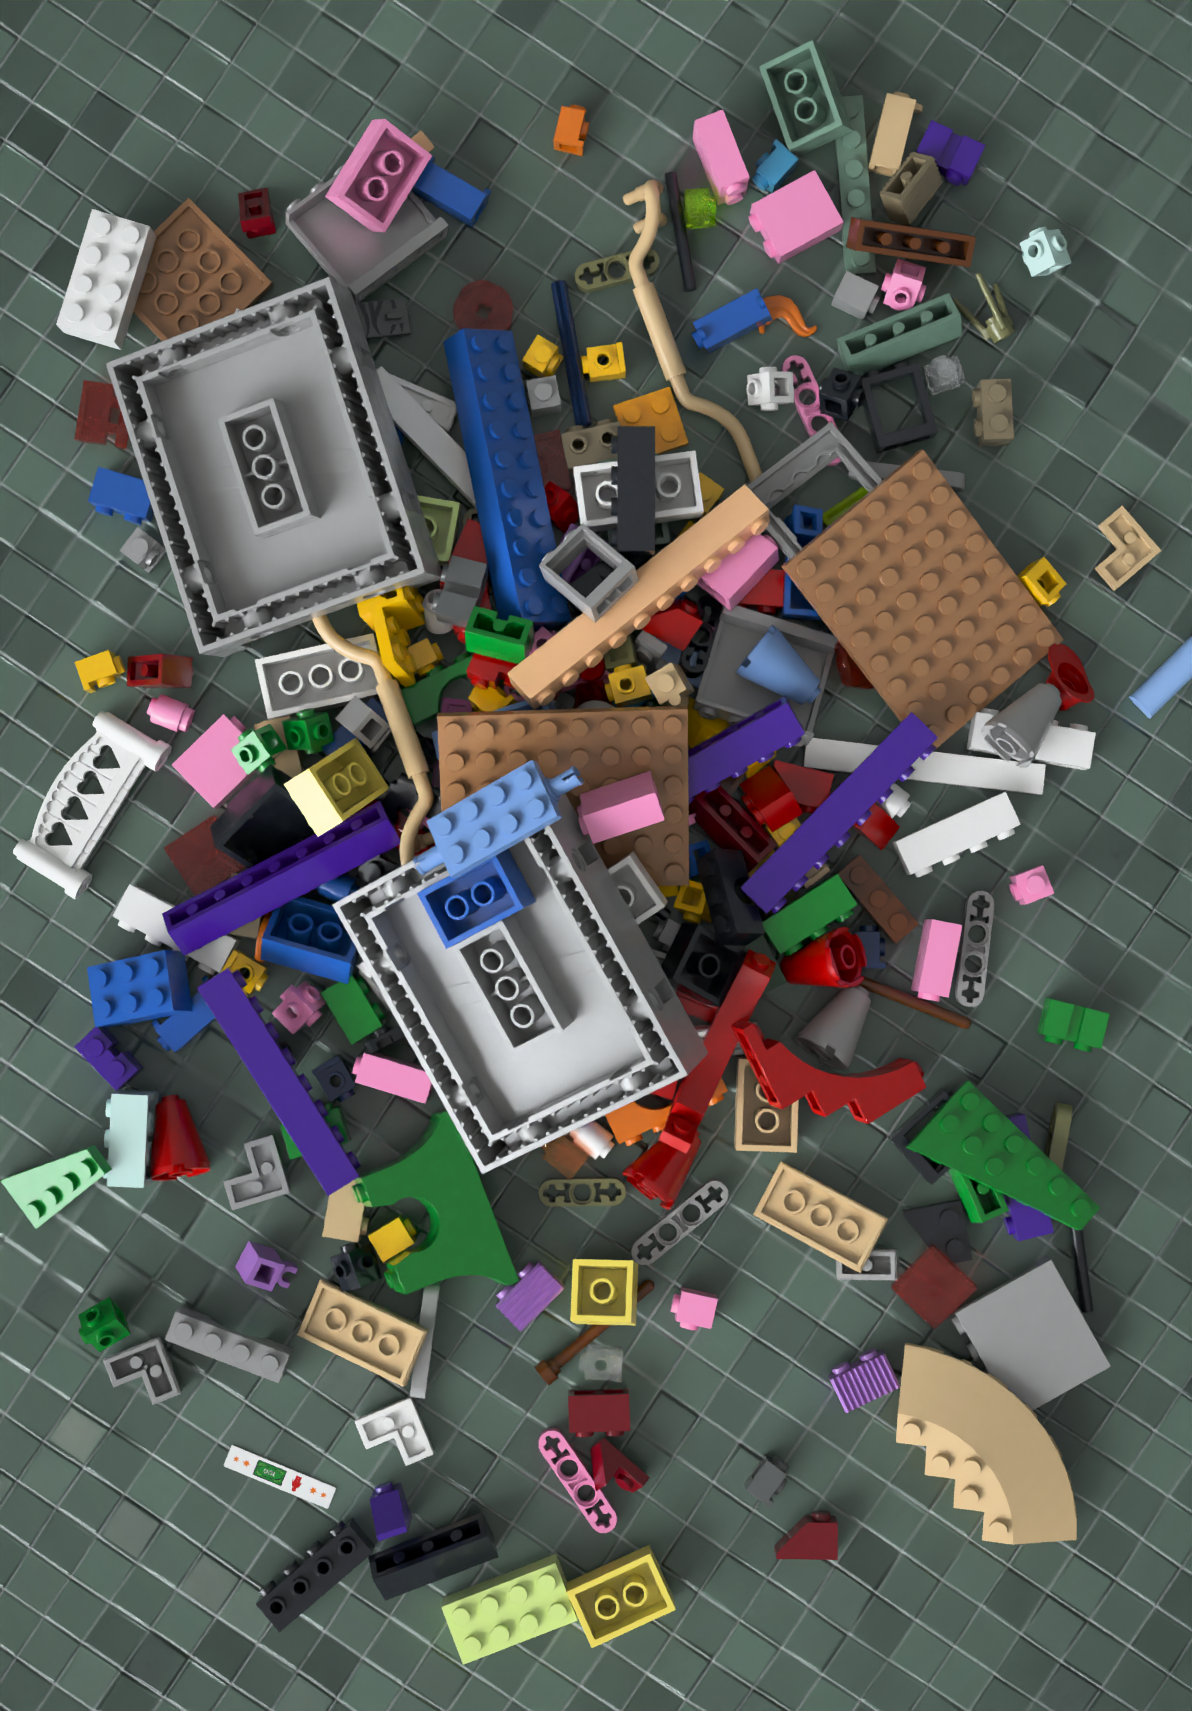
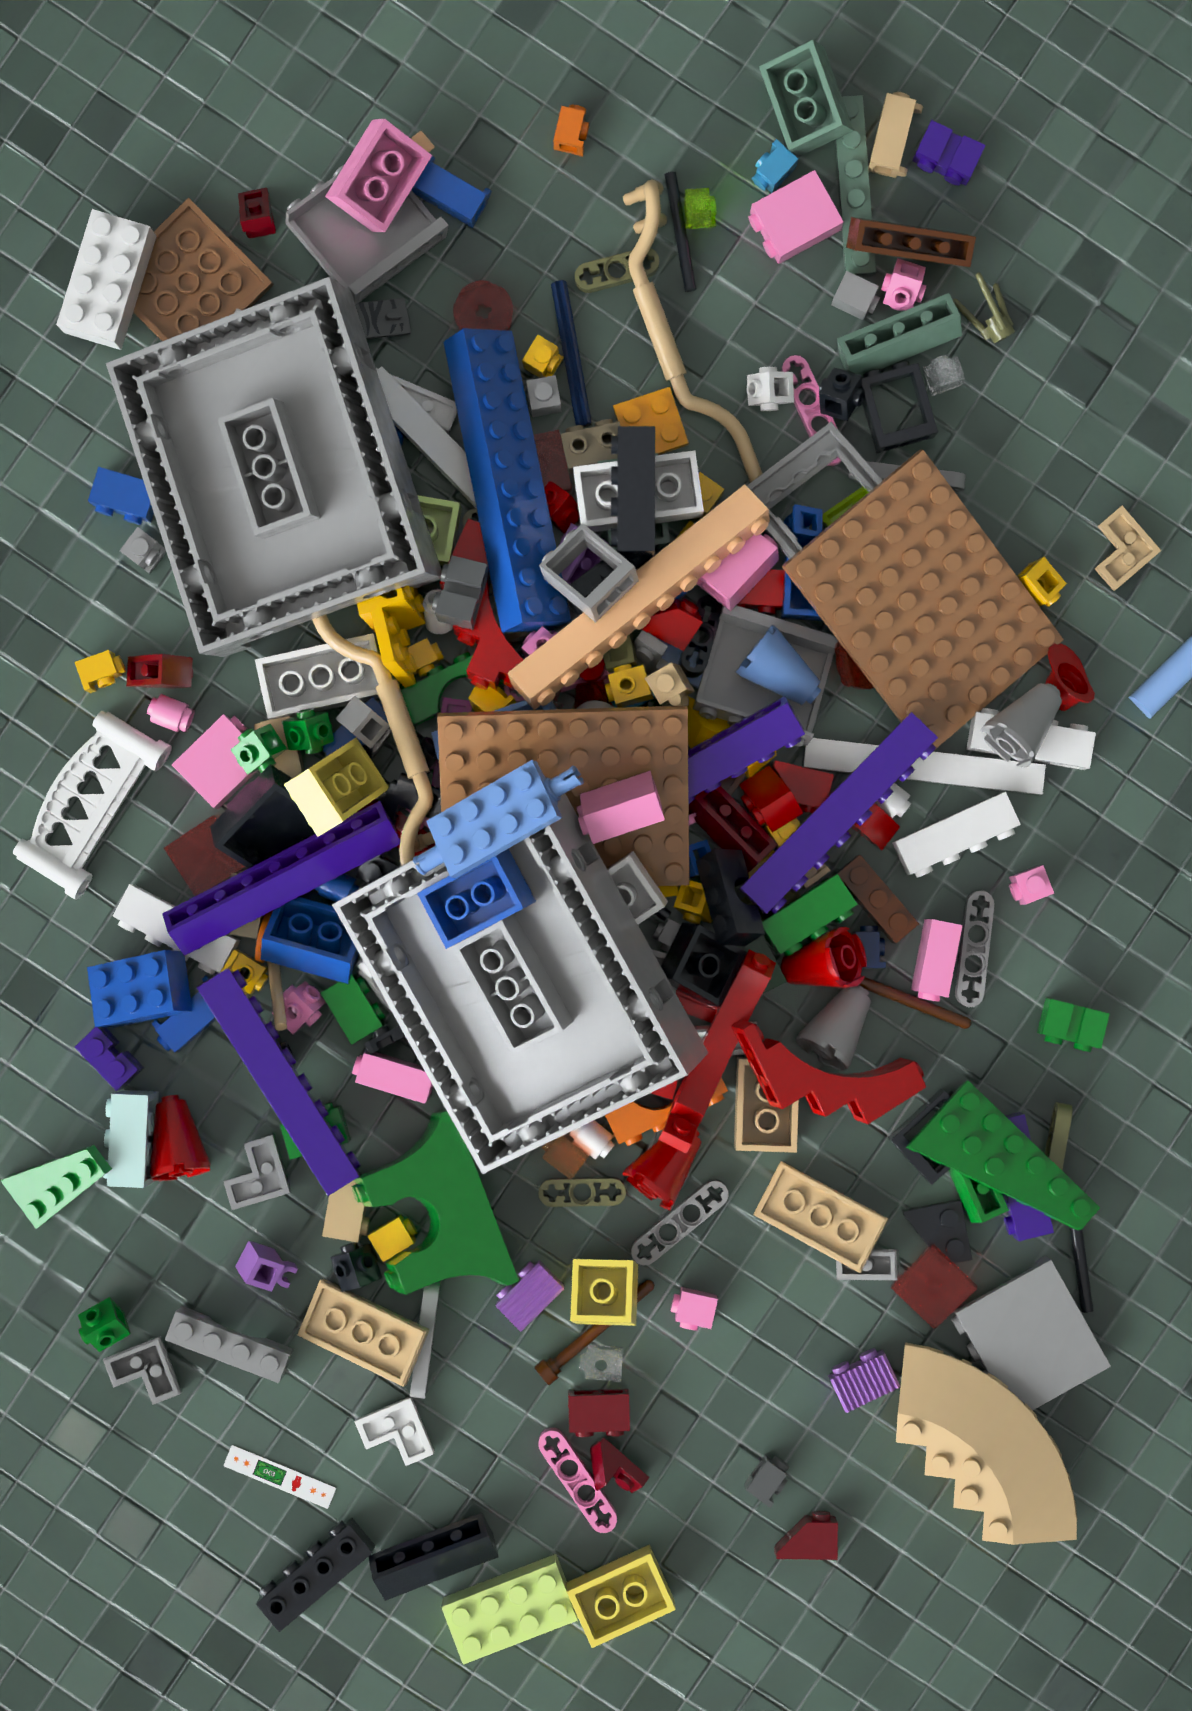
clear red plate [74,380,130,449] -> none
dark blue brick [312,1054,359,1103] -> none
dark purple slope [369,1481,412,1541] -> none
green brick [465,606,534,664] -> none
yellow brick [581,342,626,382] -> none
blue brick [691,288,772,354] -> none
bright pink brick [692,109,749,205] -> none
orange piece [759,295,817,338] -> none
dark tan brick [879,152,943,225] -> none
dark tan brick [972,378,1014,447] -> none
light aqua brick [1020,227,1071,277] -> none
none -> tan bar [267,961,287,1031]

